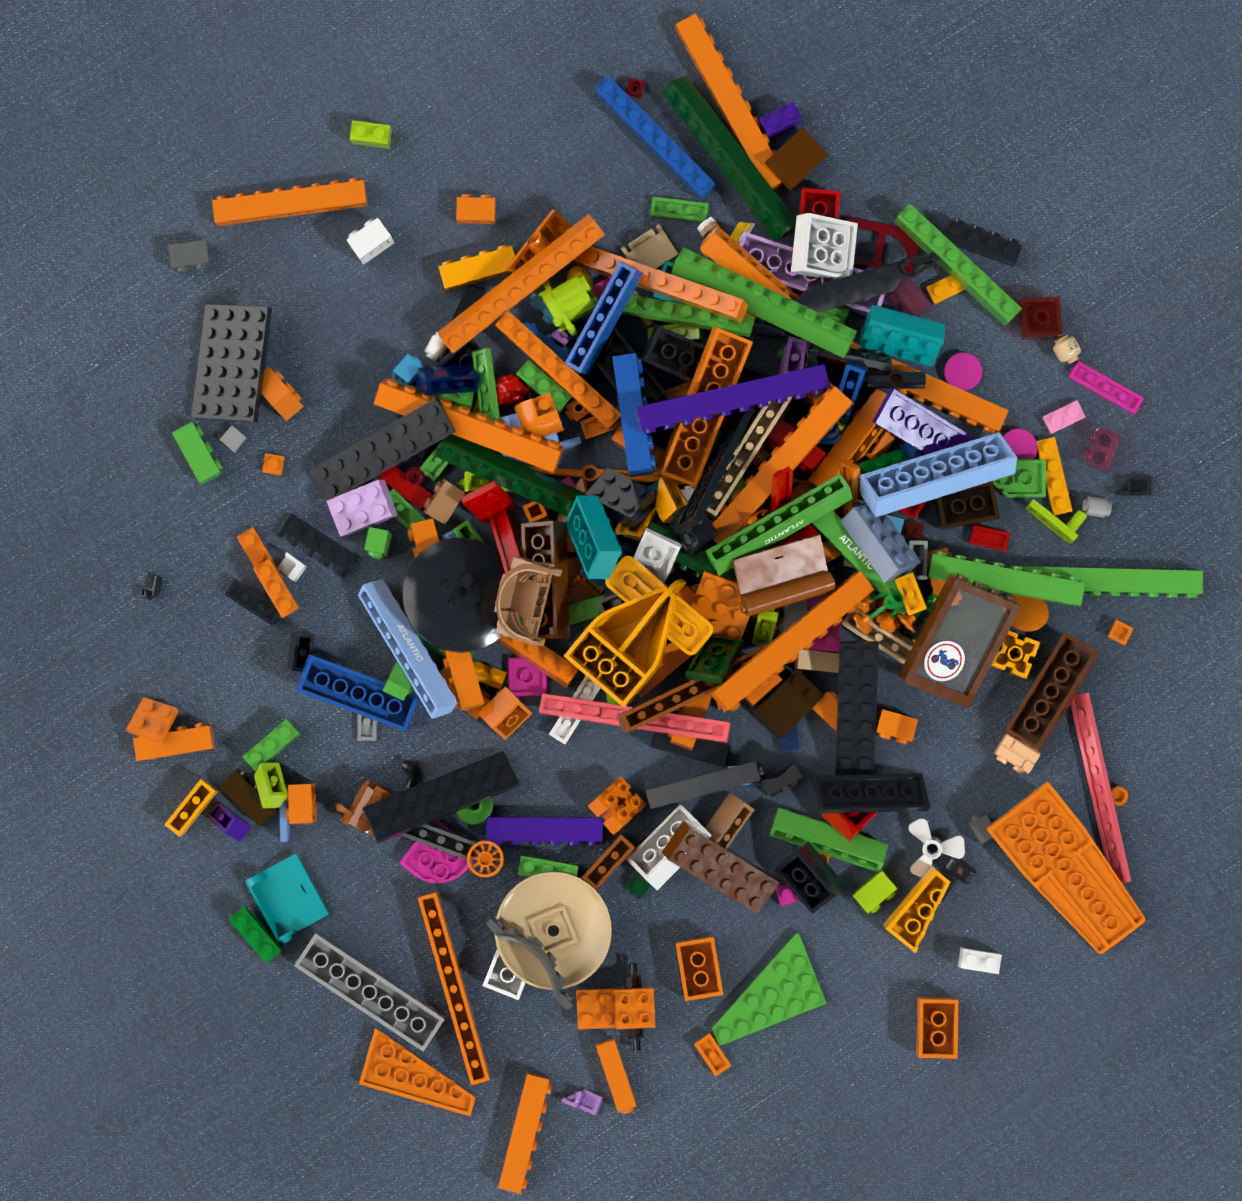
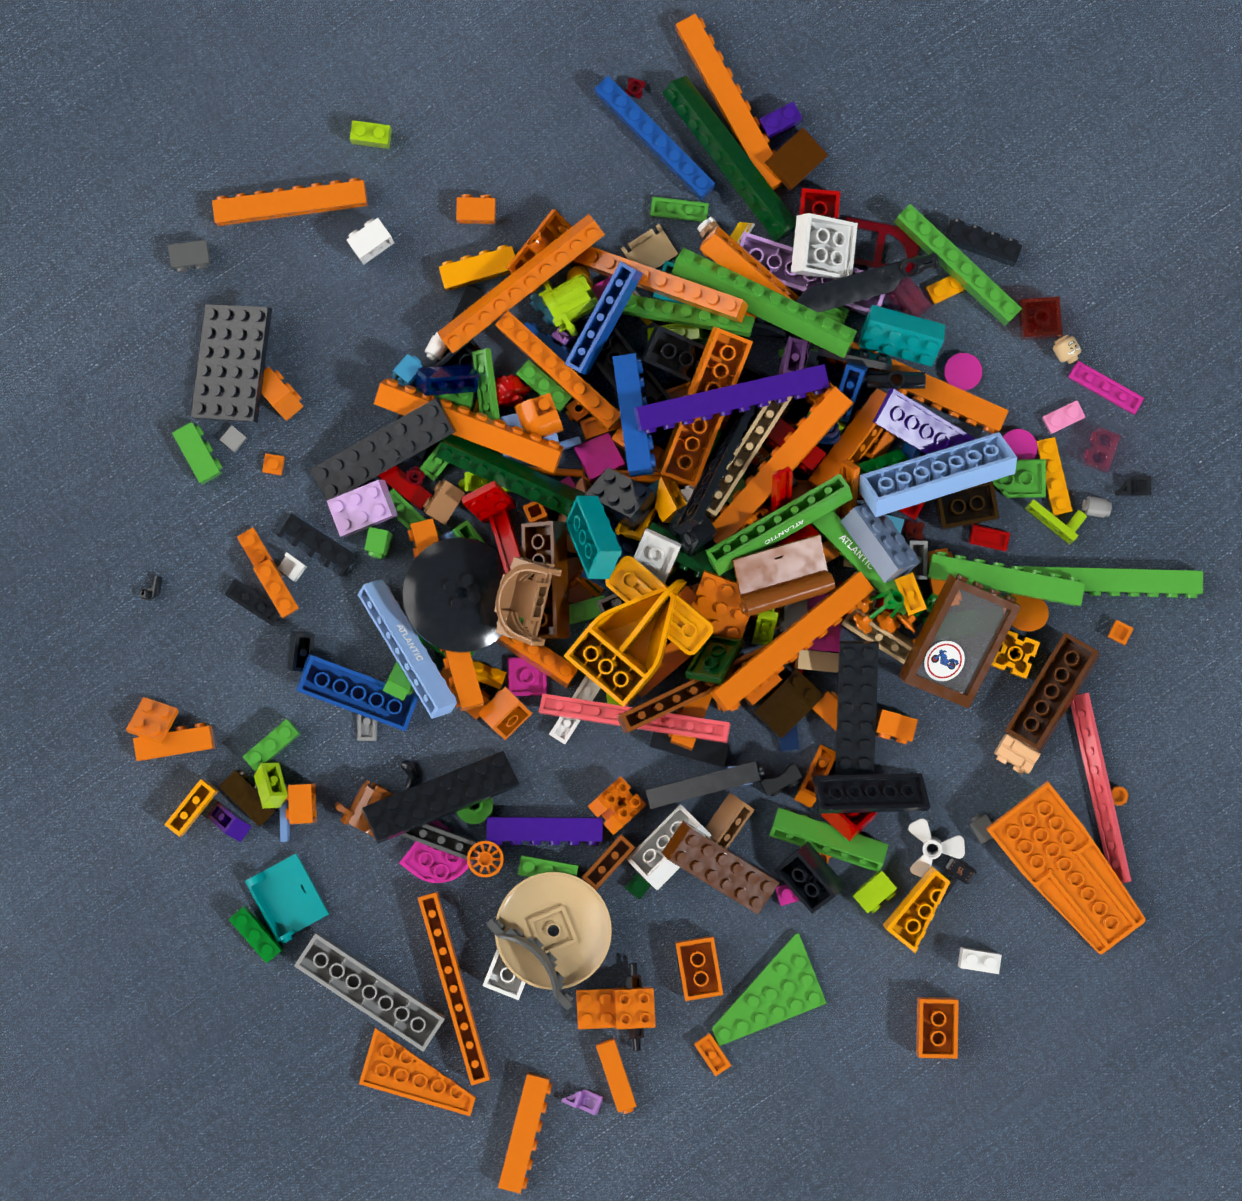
none -> dark pink tile [574,432,625,482]
none -> orange slope [794,744,836,808]

